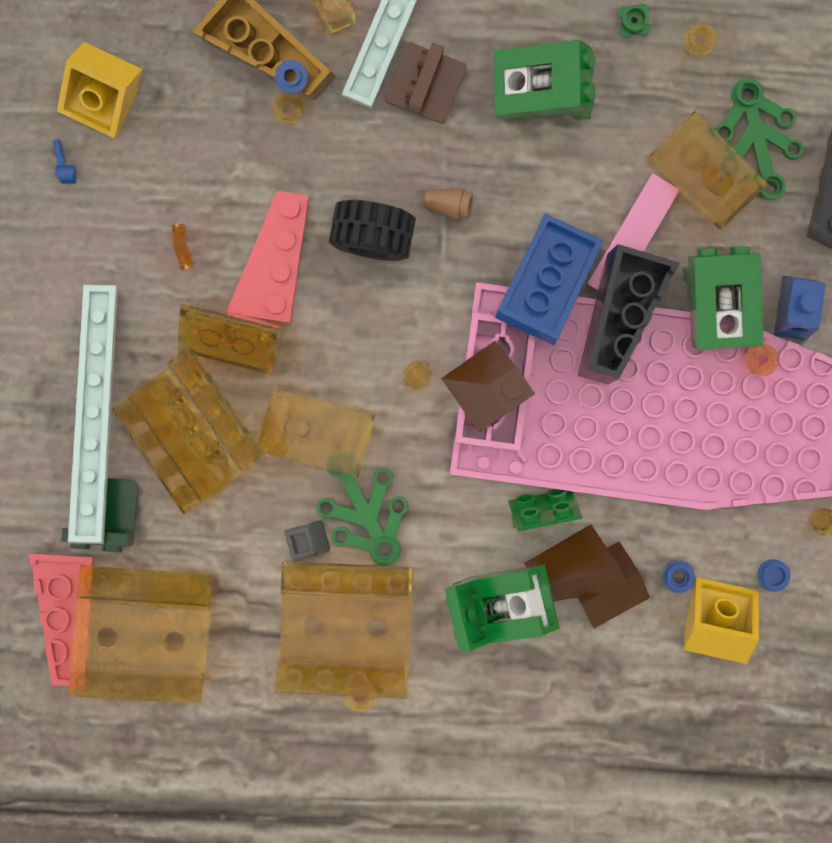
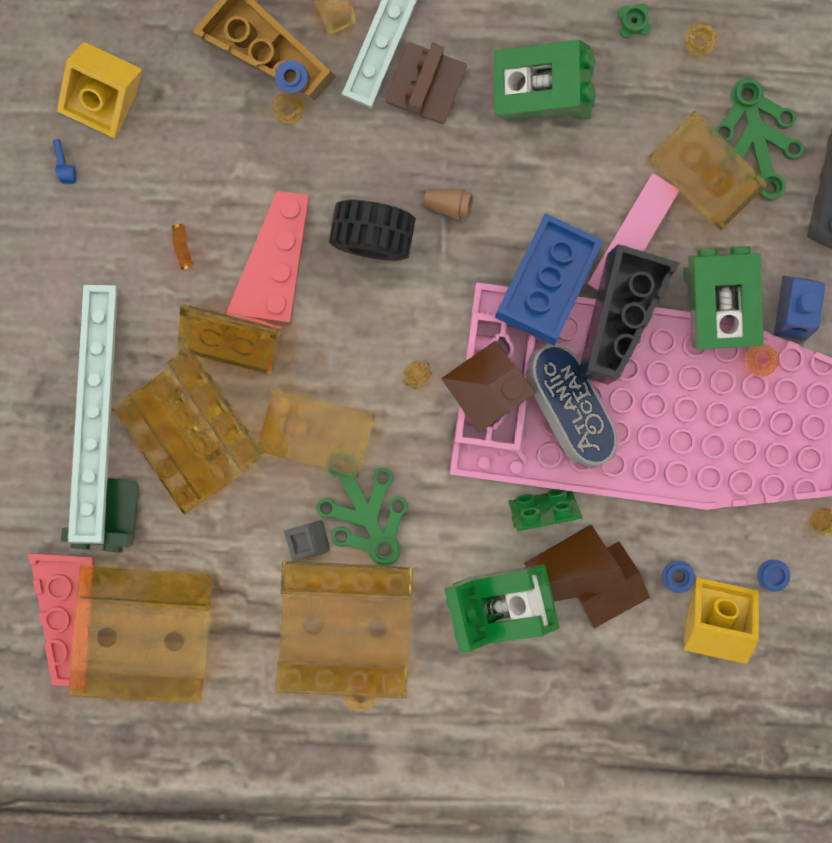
none -> tile [527,344,617,468]

